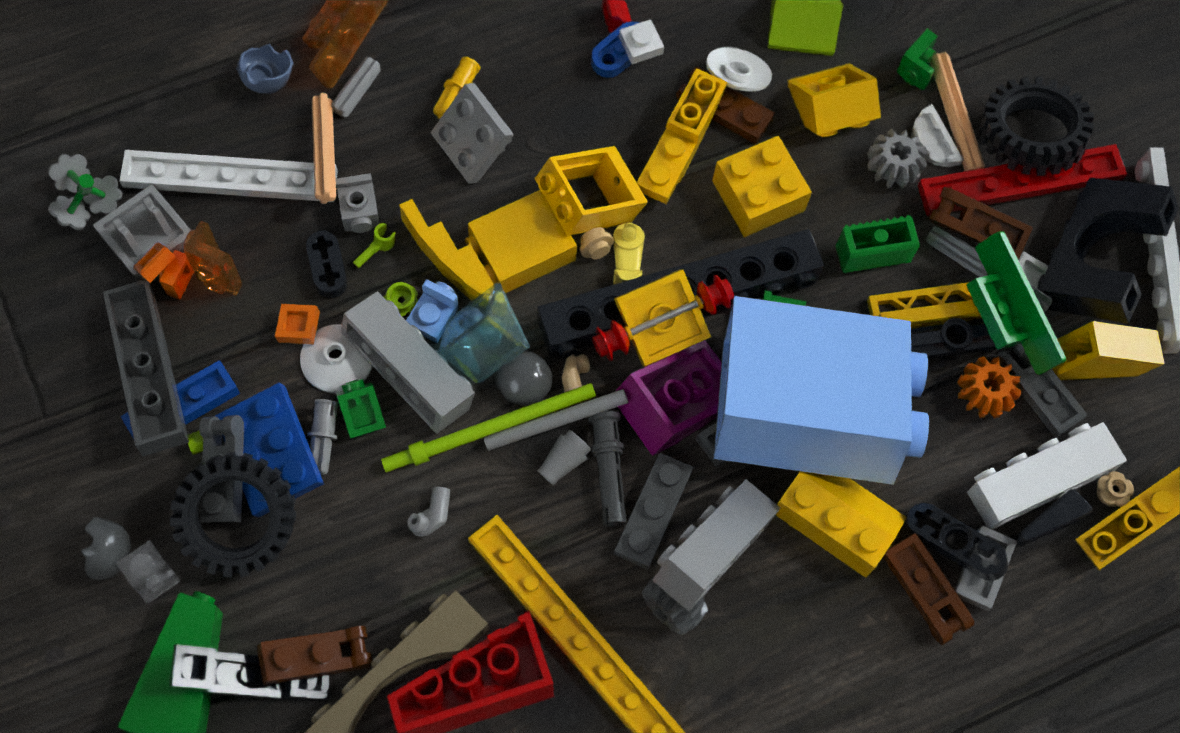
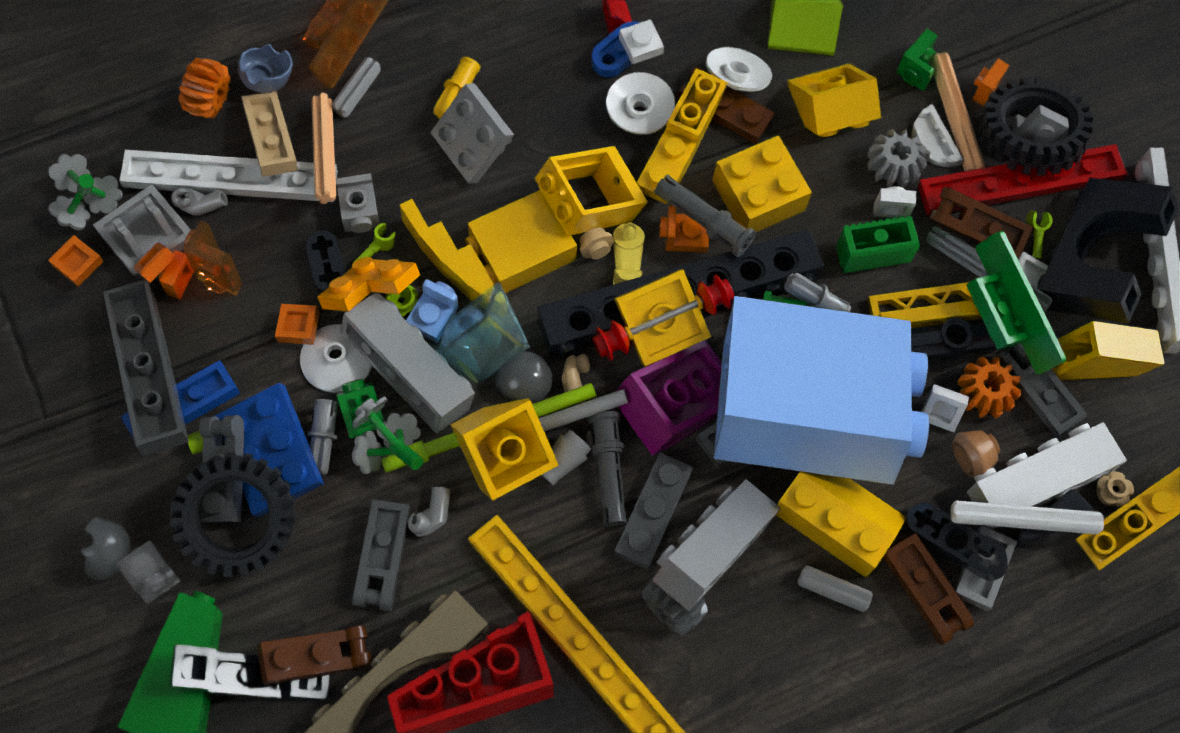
none -> orange plate [48,235,104,287]
none -> light grey arm [171,187,228,216]
none -> orange gear [178,58,231,118]
none -> tan plate [242,92,298,177]
none -> light orange plate [318,257,420,312]
none -> light grey plant [352,397,423,474]
none -> dark grey plate [352,499,411,611]
none -> yellow slope [450,398,559,501]
none -> white dish [606,72,675,135]
none -> dark grey pin [654,175,756,258]
none -> orange bracket [659,205,709,253]
none -> light grey axle [784,273,851,312]
none -> light grey axle [798,566,873,612]
none -> white plate [874,186,916,218]
none -> white plate [921,384,969,432]
none -> white axle [950,501,1104,534]
none -> medium nougat cone [952,430,1000,478]
none -> orange plate [972,59,1010,106]
none -> light grey bracket [1013,105,1069,143]
none -> lime hand [1026,210,1053,259]

